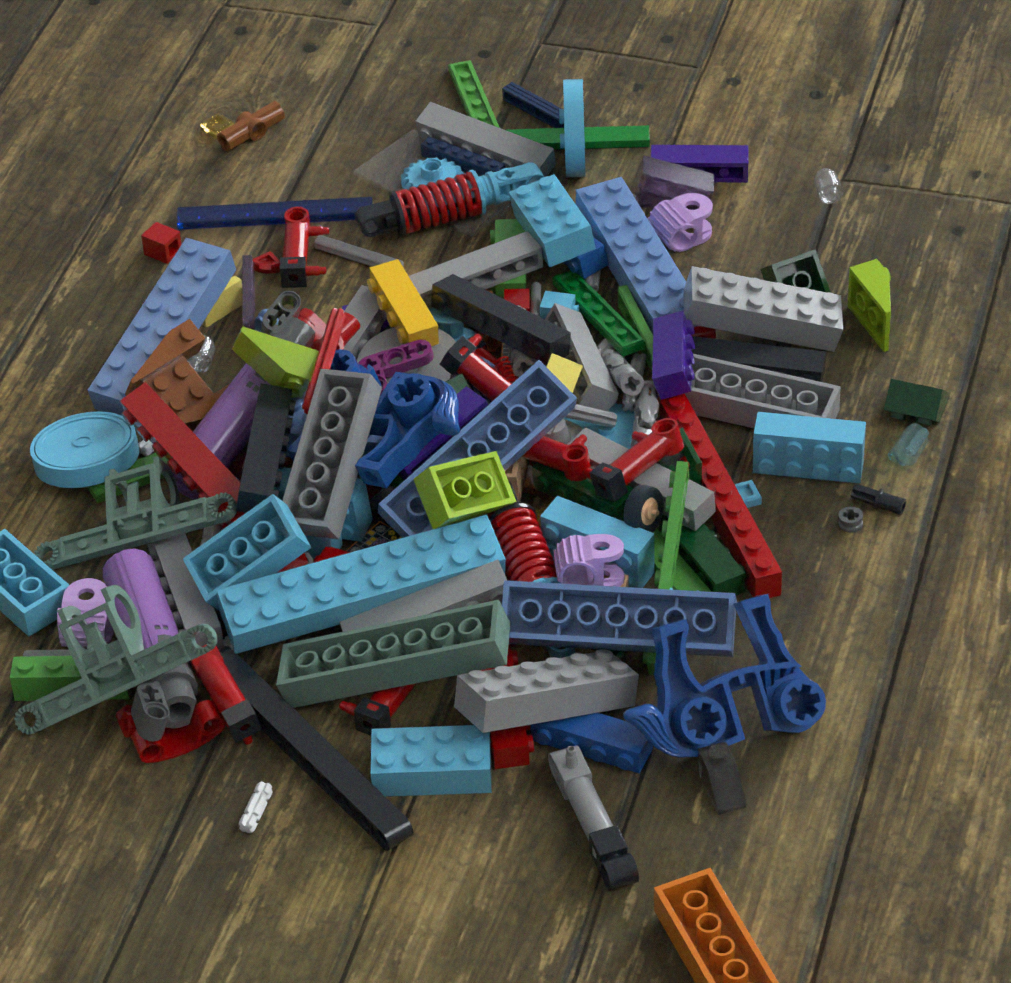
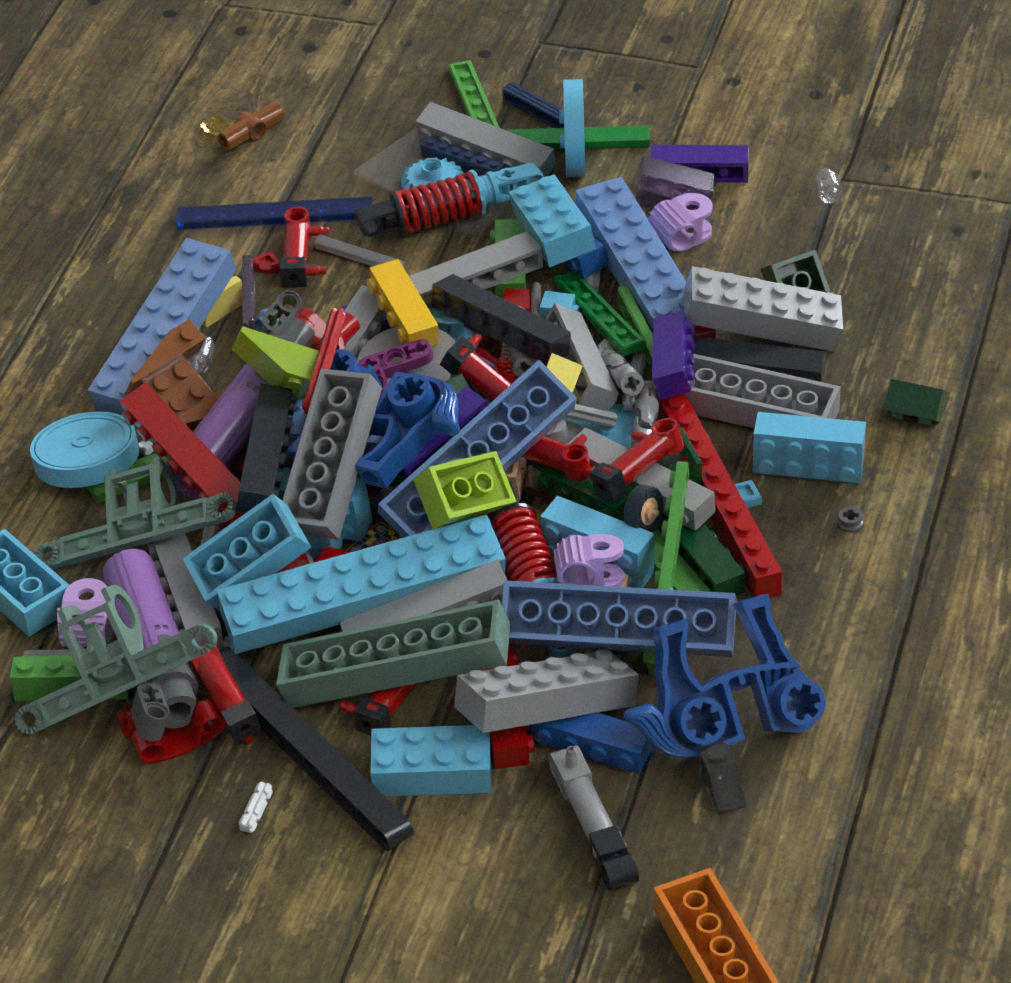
red brick [141,222,182,264] -> none
lime slope [848,259,891,352] -> none
black axle [851,484,907,515] -> none
clear light blue piece [888,423,929,466] -> none

